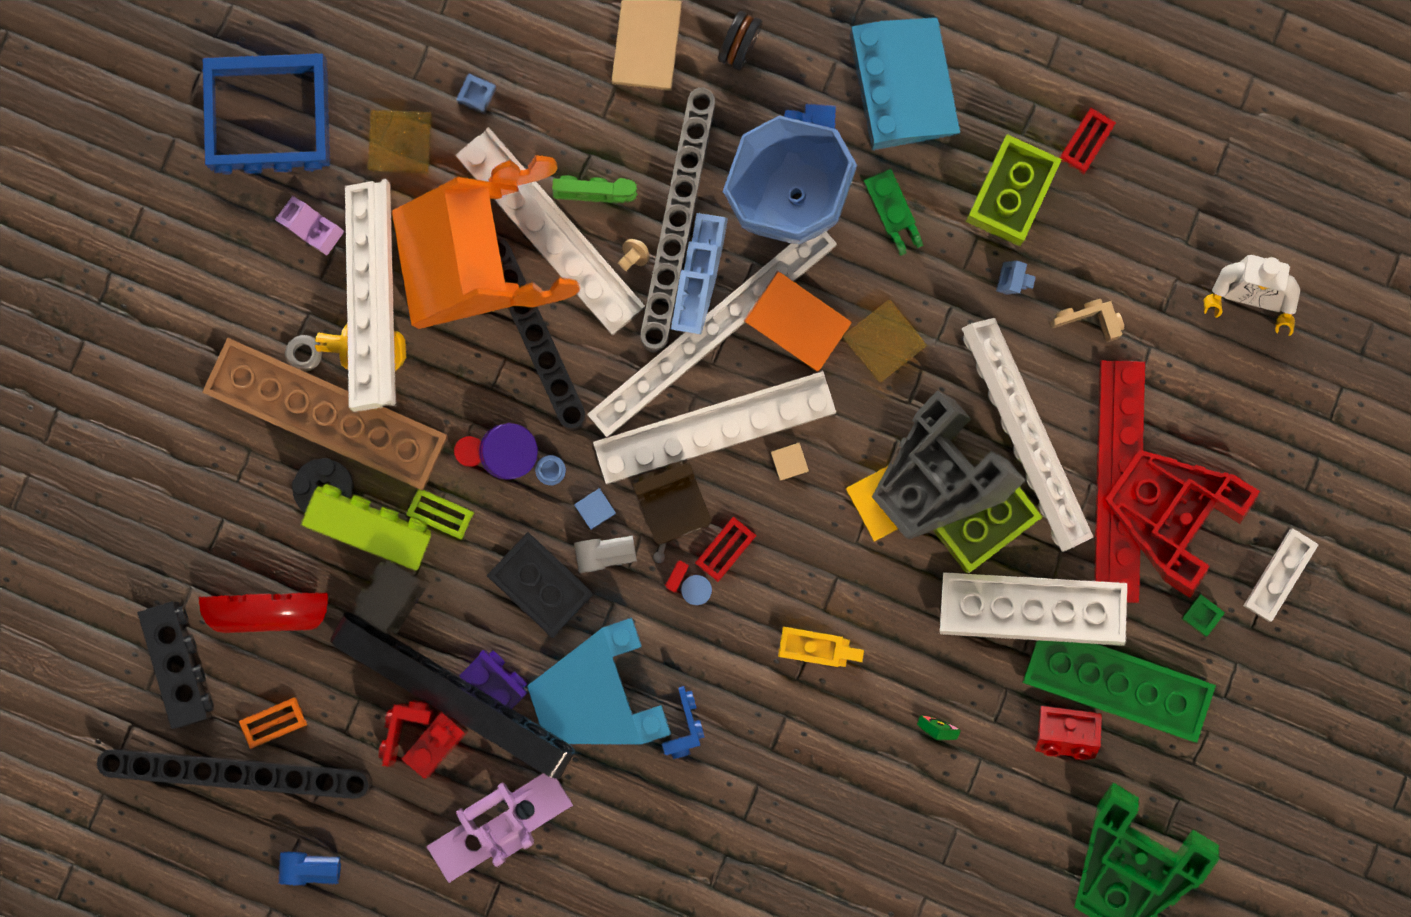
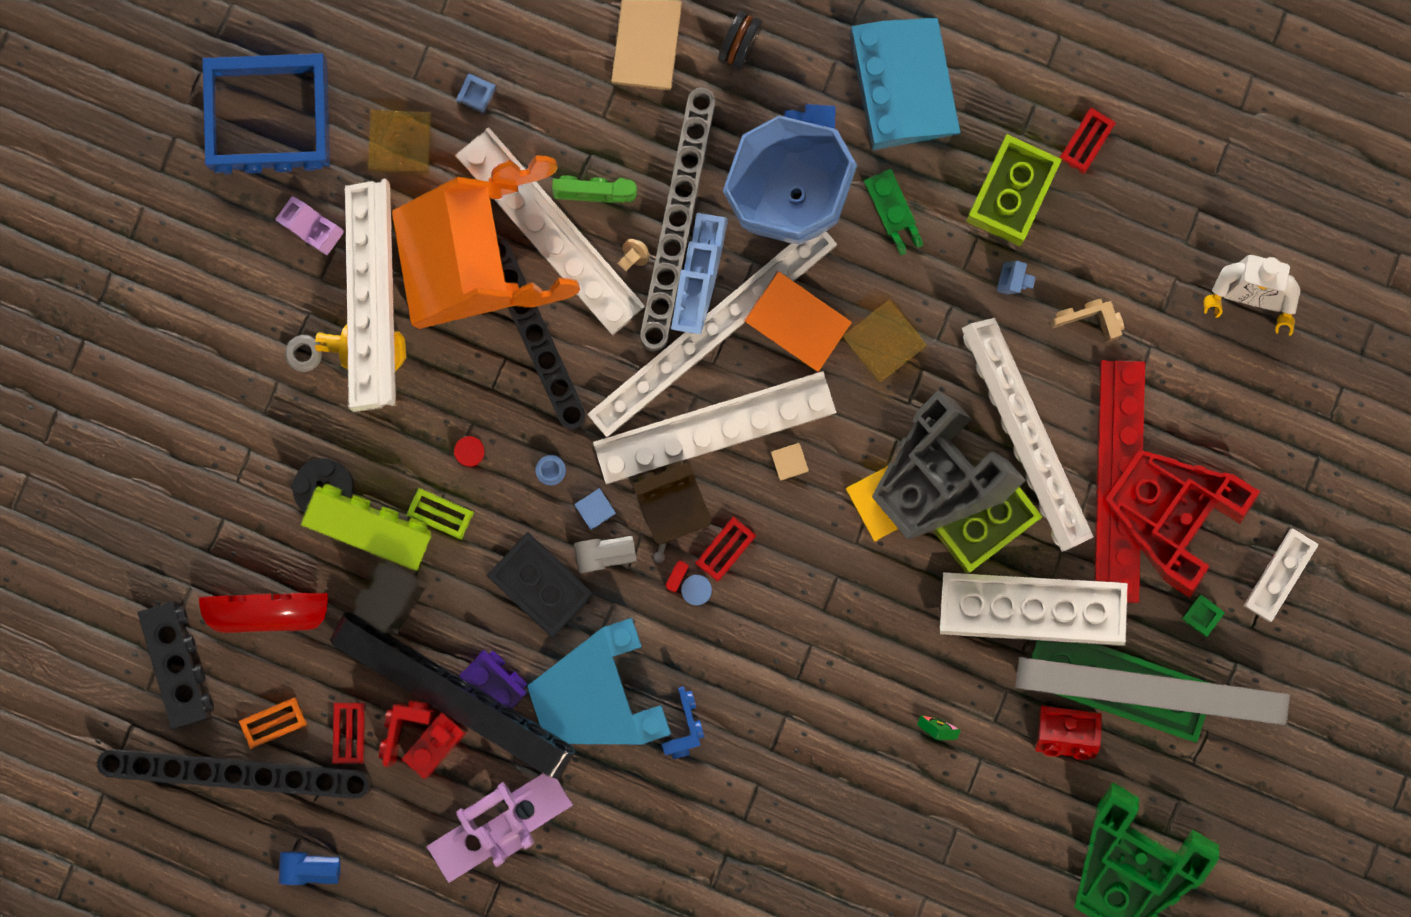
medium nougat plate [202,338,448,491] -> none
dark purple head [479,423,538,480] -> none
yellow hinge [778,627,864,667] -> none
none -> red tile [332,702,366,764]
none -> light grey beam [1015,657,1290,725]

